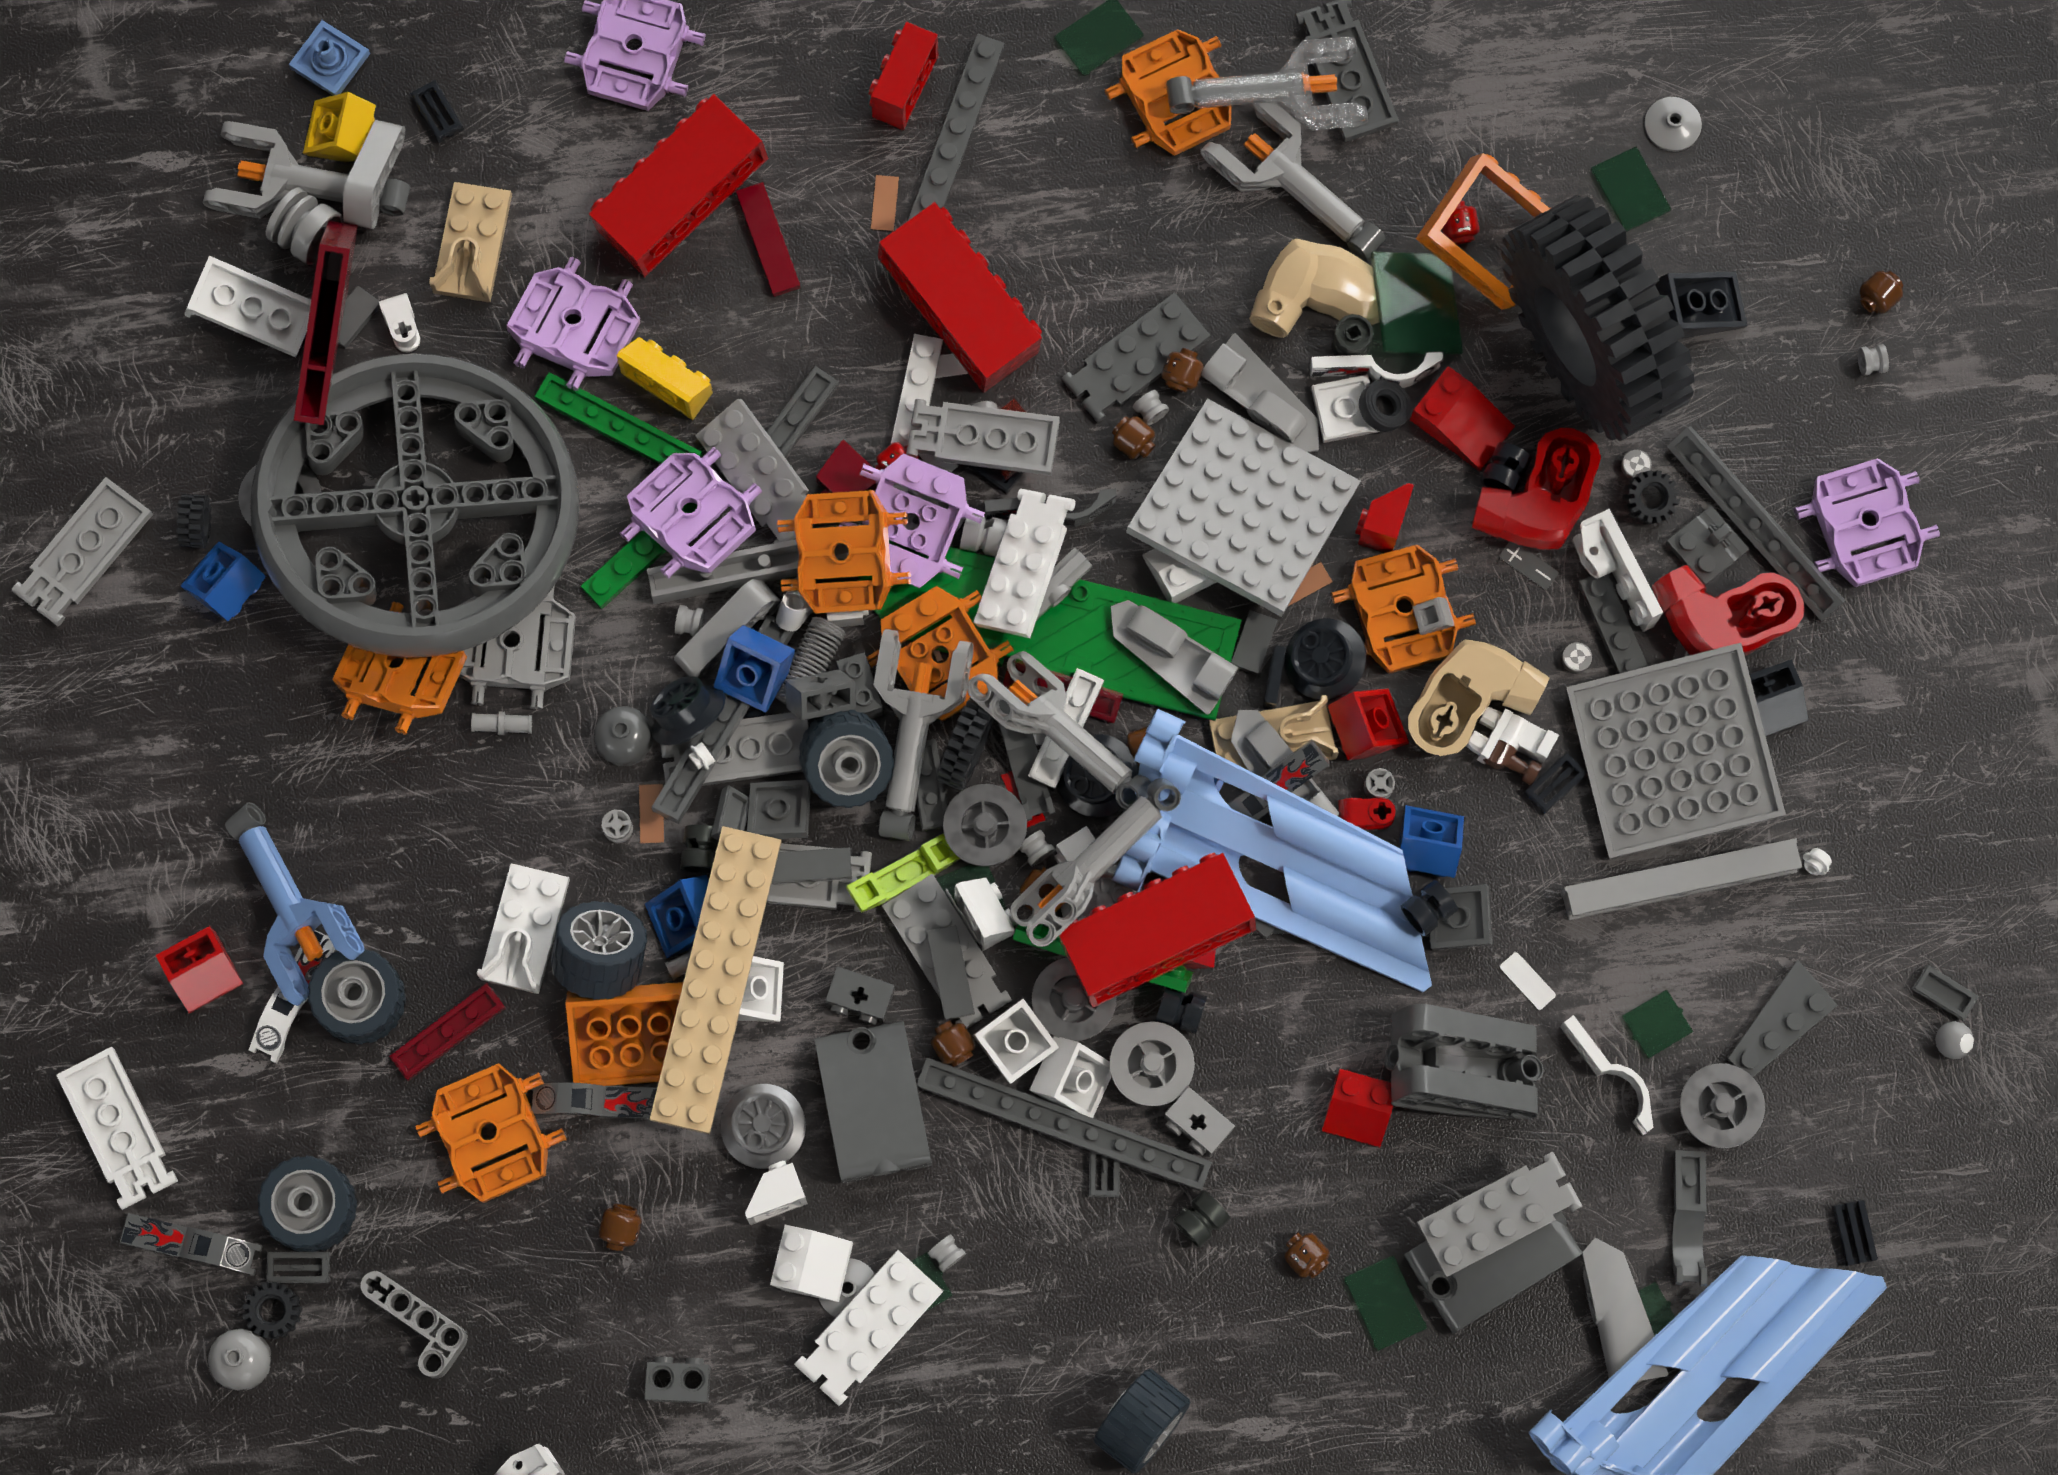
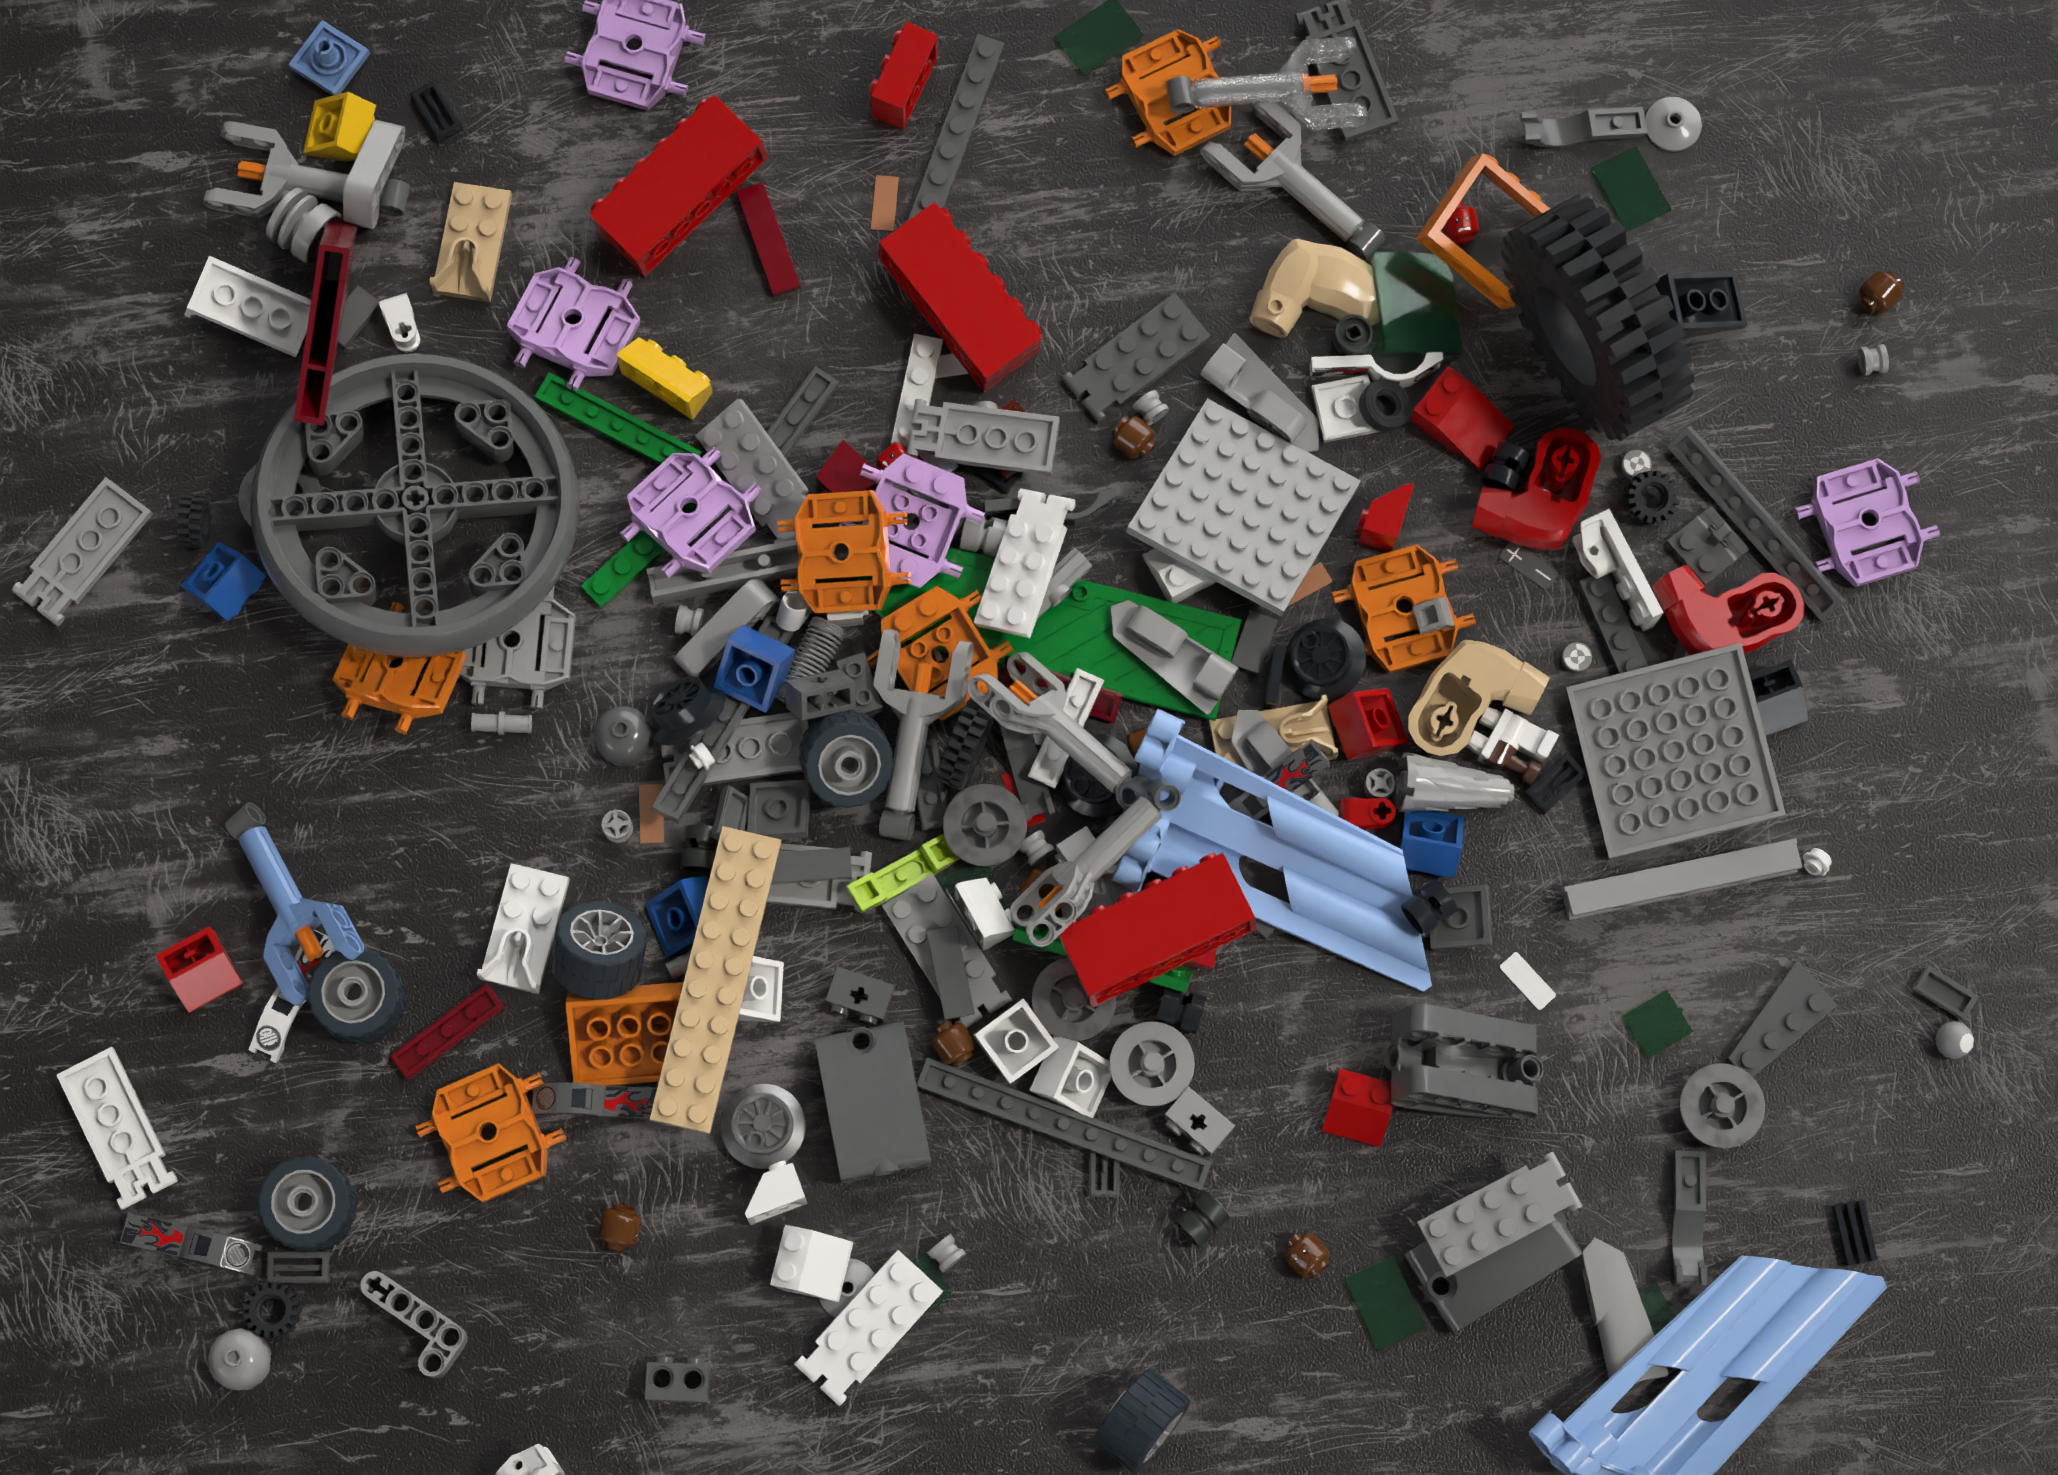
reddish brown head [1161,348,1204,393] -> none
white piece [1560,1015,1653,1136] -> none
none -> light grey cone [1395,753,1514,813]
none -> dark grey piece [1519,107,1647,148]

